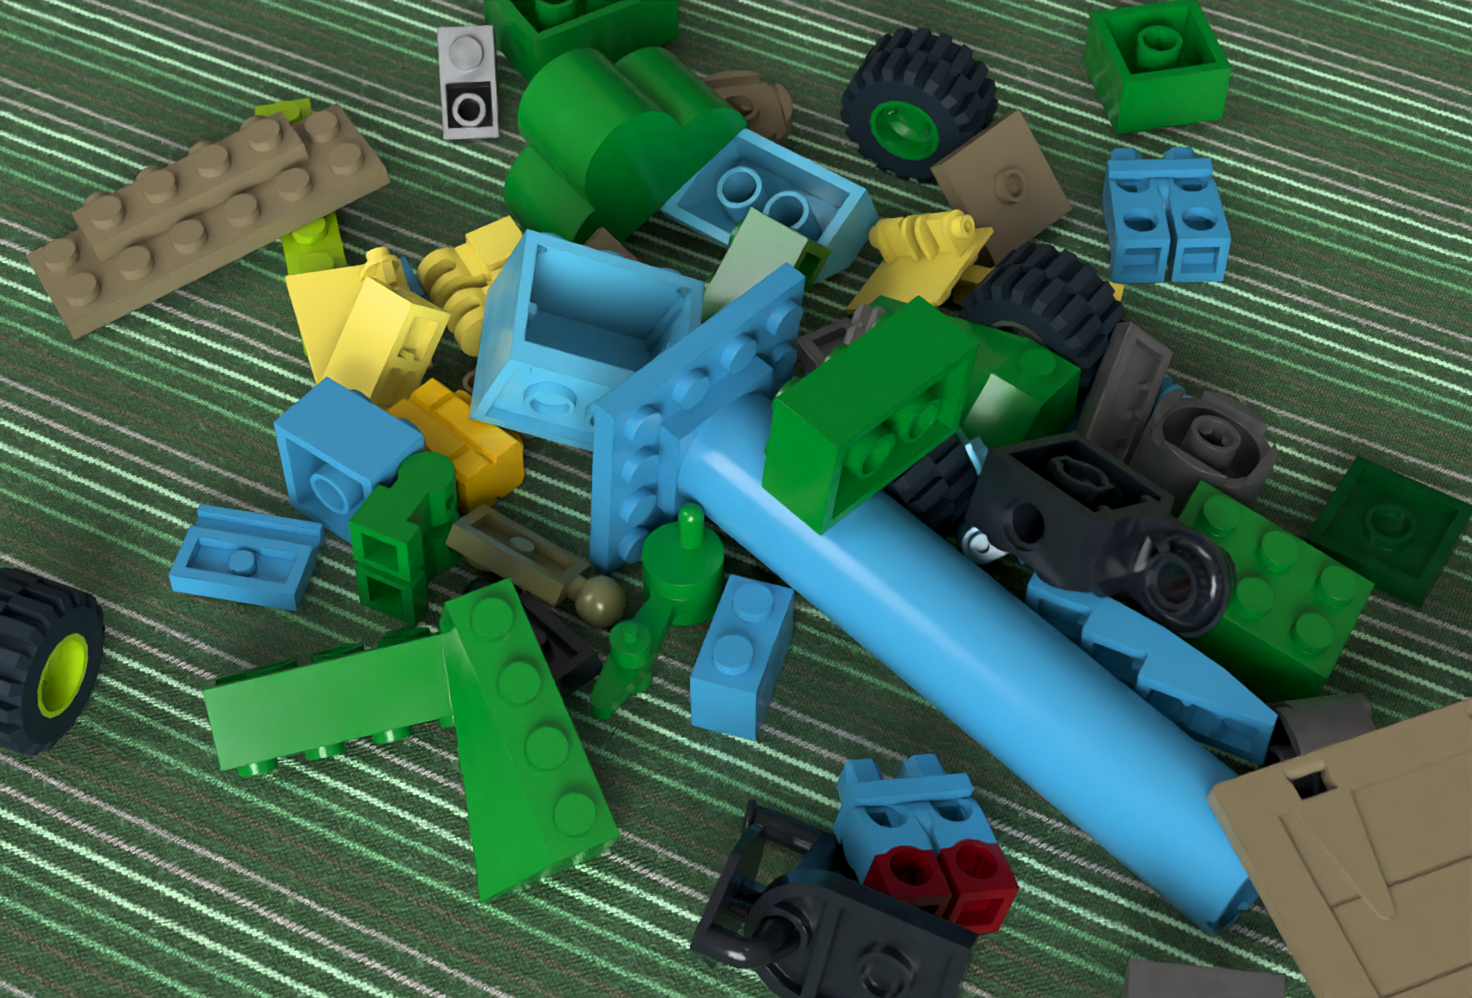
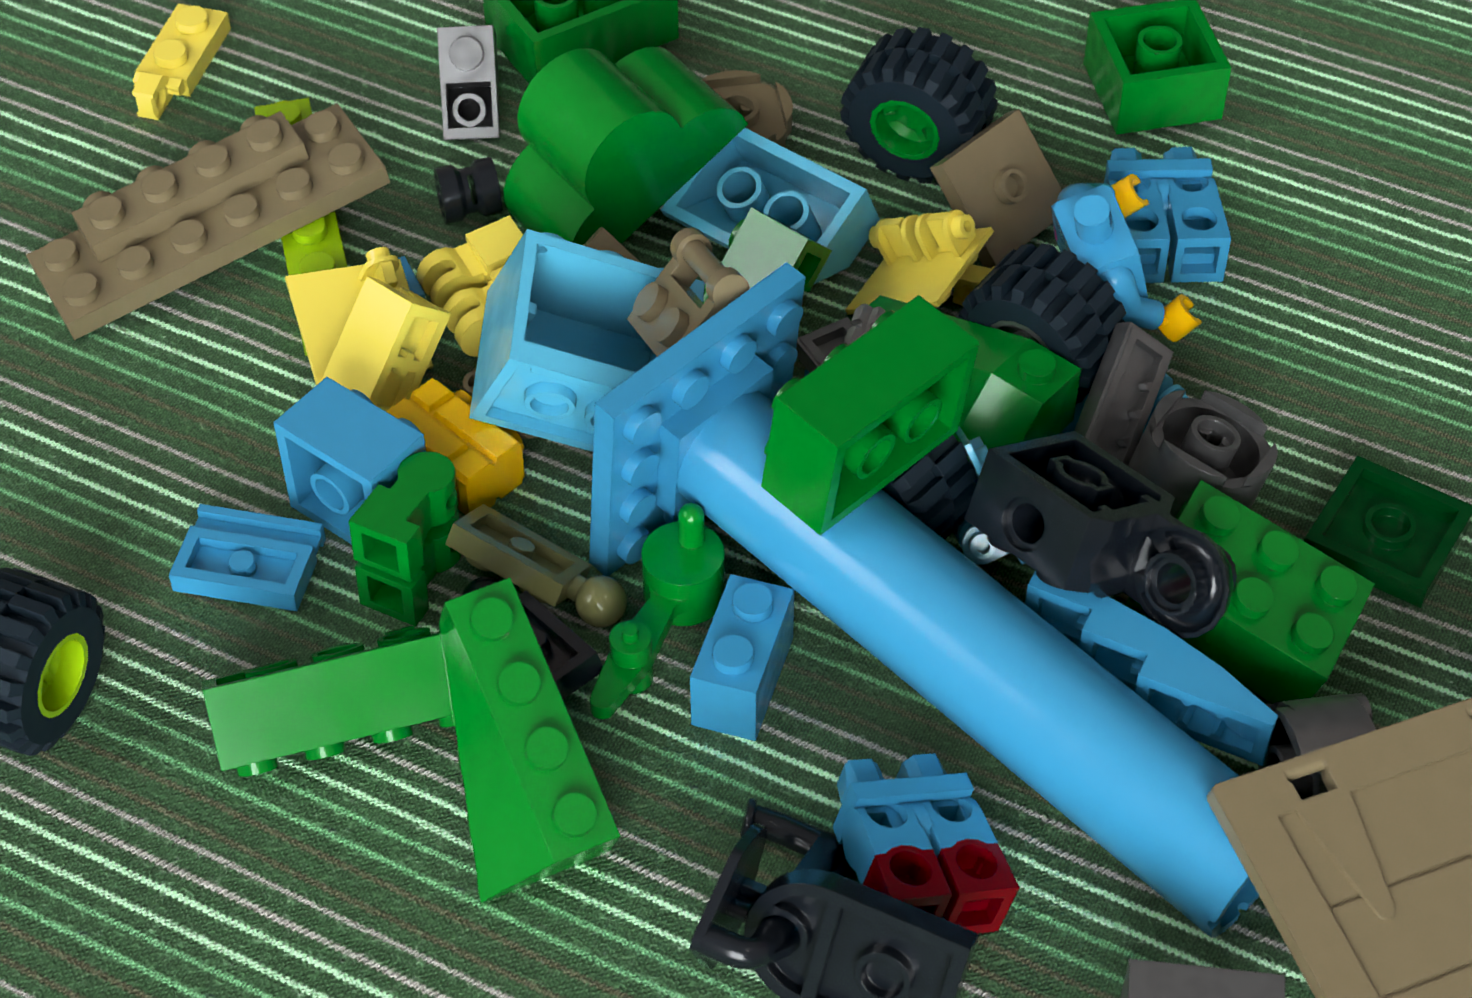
none -> light yellow hinge [132,3,231,120]
none -> black wheel [434,157,503,224]
none -> dark tan plate [627,227,750,357]
none -> dark azure torso [1051,174,1202,342]

